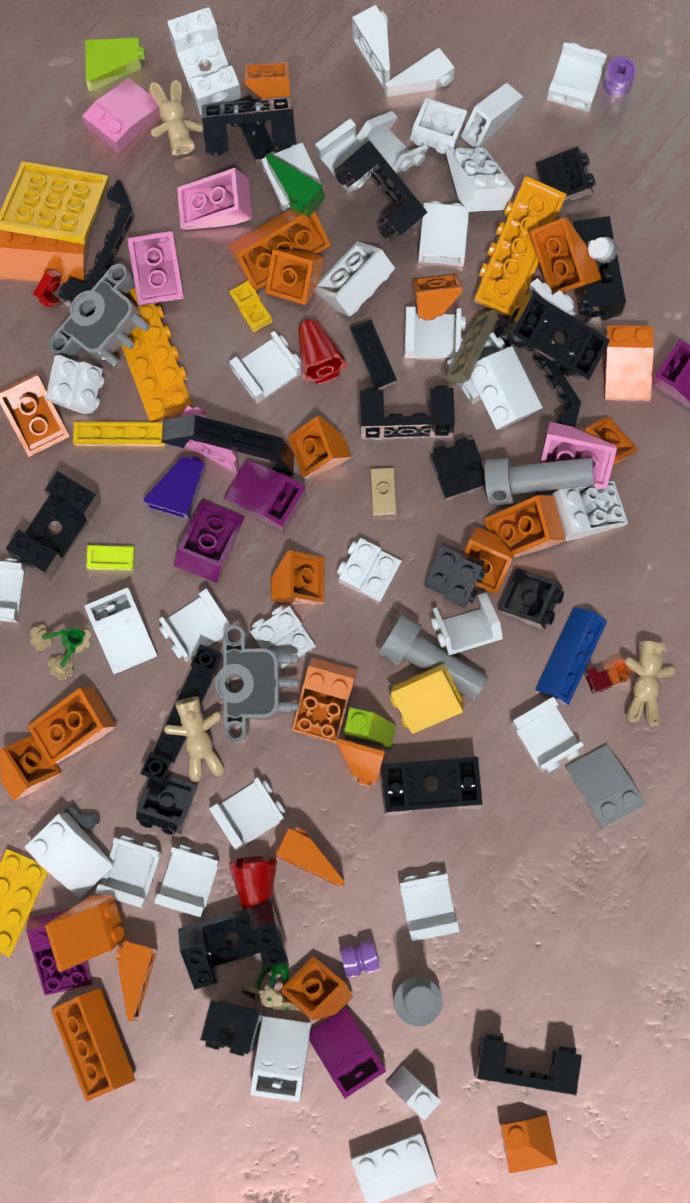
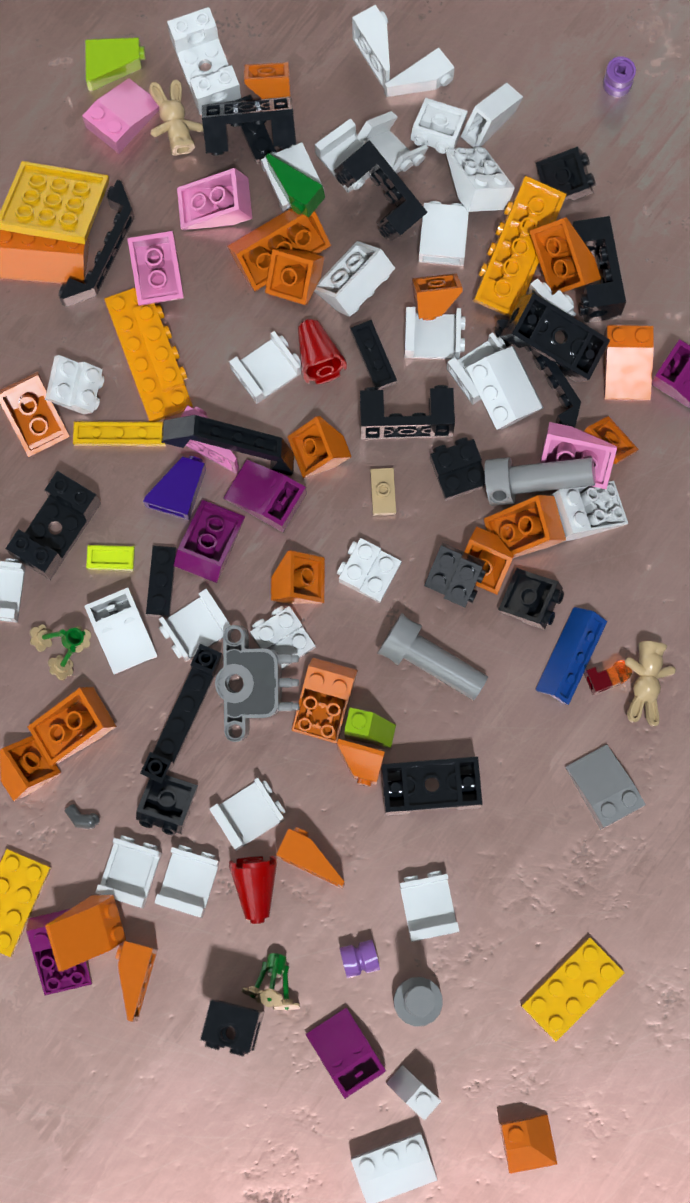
white slope [25,813,115,899] -> none
red bracket [33,270,62,307] -> none
light grey piece [48,264,149,366] -> none
orange slope [51,988,136,1102] -> none
tan animal [164,696,224,783] -> none
black plate [178,901,288,990] -> none
yellow slope [229,281,273,333] -> none
white slope [250,1016,311,1102] -> none
orange slope [279,956,353,1021] -> none
yellow brick [390,663,466,734] -> none
white panel [431,593,503,655] -> none
dark tan plate [445,310,498,385] -> none
black plate [474,1033,582,1096] -> none
white panel [511,697,584,773] -> none
white panel [547,42,607,112] -> none
white piece [588,237,618,263] -> none
none -> black plate [146,546,177,617]
none -> yellow plate [521,938,624,1042]

